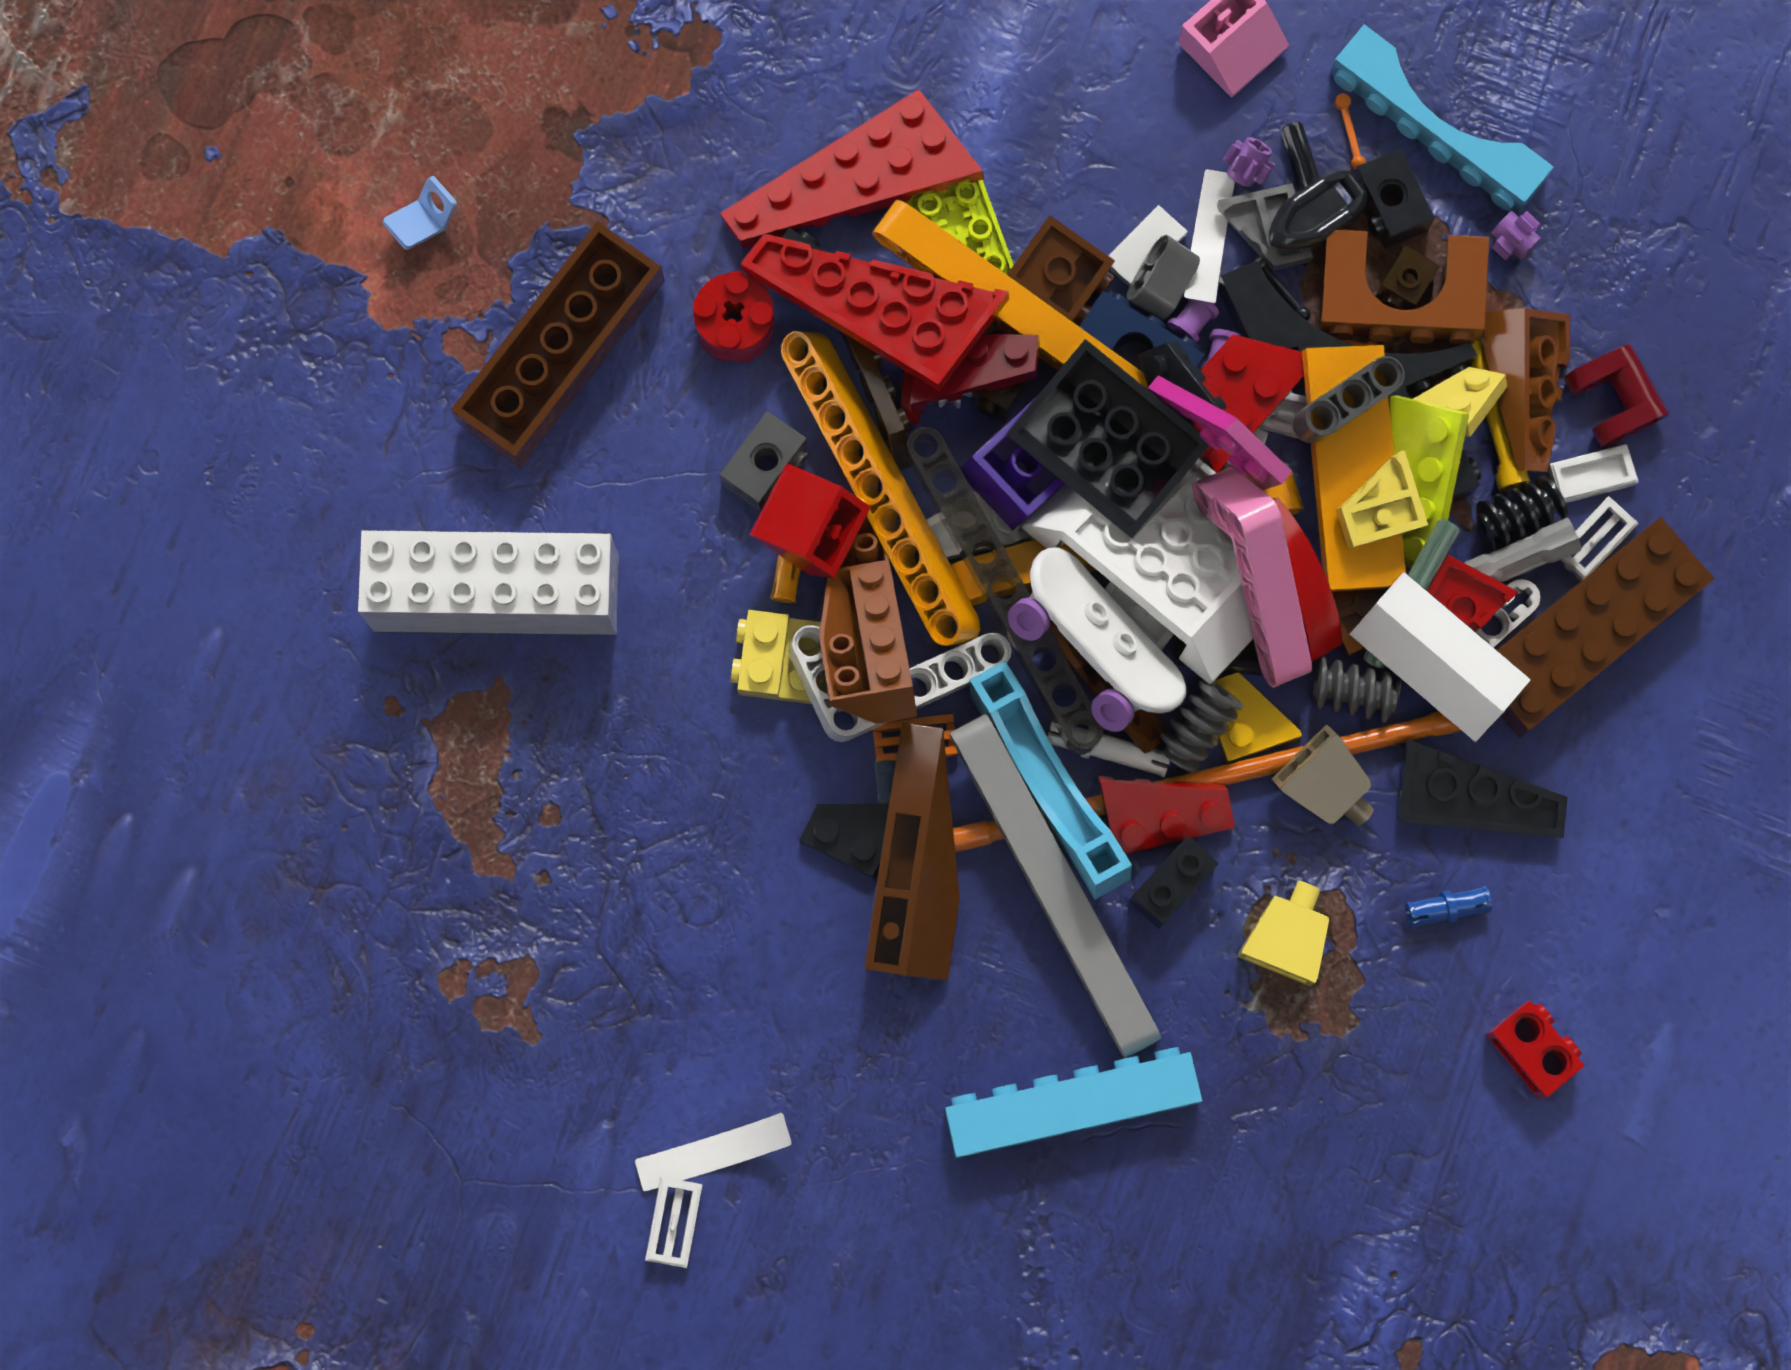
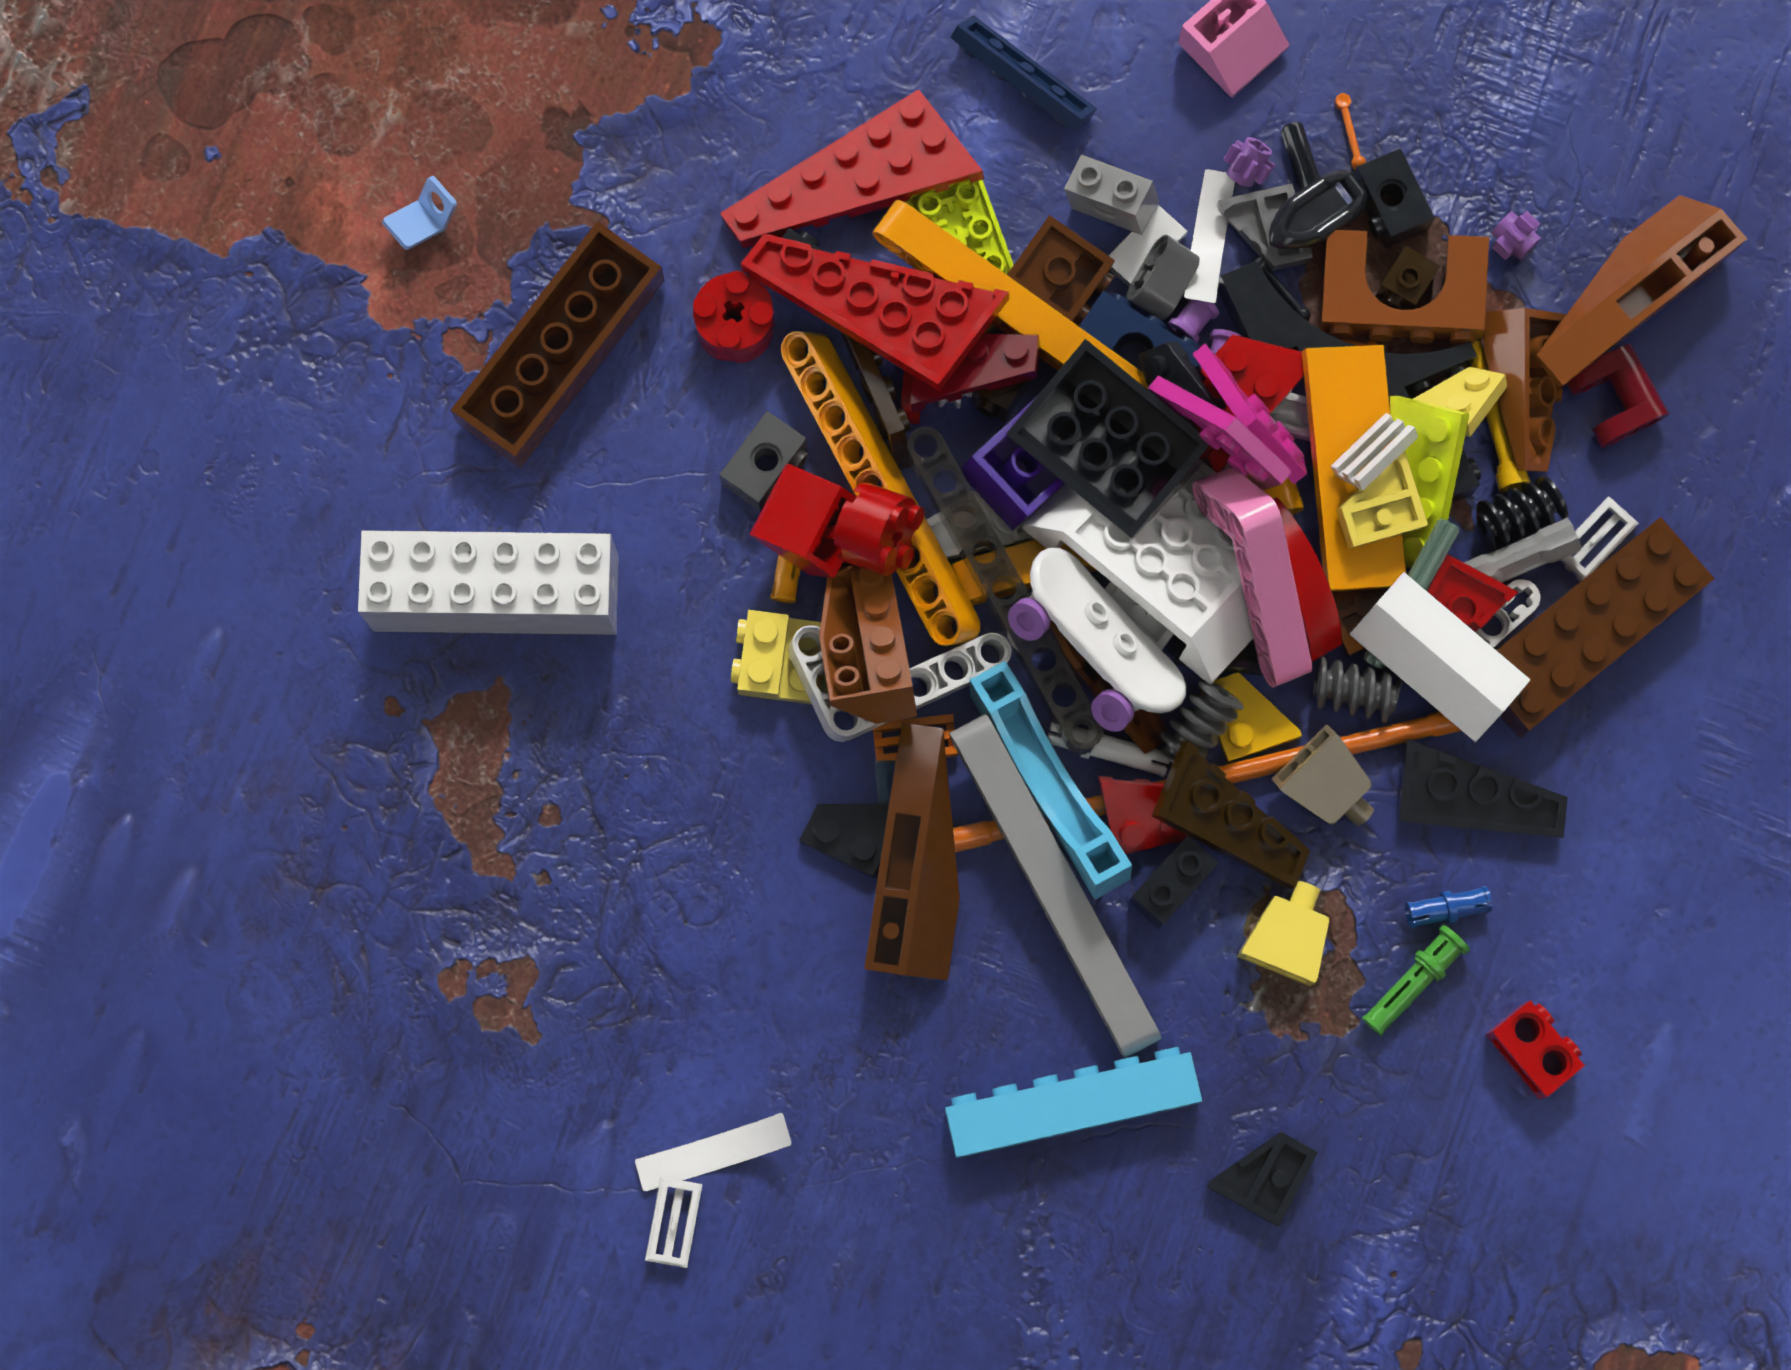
dark grey beam [1293,356,1405,443] -> none
medium azure arch [1330,24,1554,215] -> none
white tile [1548,444,1638,503] -> none
none -> red brick [834,482,924,576]
none -> dark blue plate [950,15,1097,131]
none -> light grey brick [1064,154,1159,235]
none -> dark brown wing [1152,740,1310,889]
none -> dark pink wing [1193,344,1307,484]
none -> black wing [1206,1132,1318,1227]
none -> white tile [1331,413,1418,491]
none -> bright green pin [1362,925,1470,1037]
none -> dark orange wedge [1534,195,1747,388]

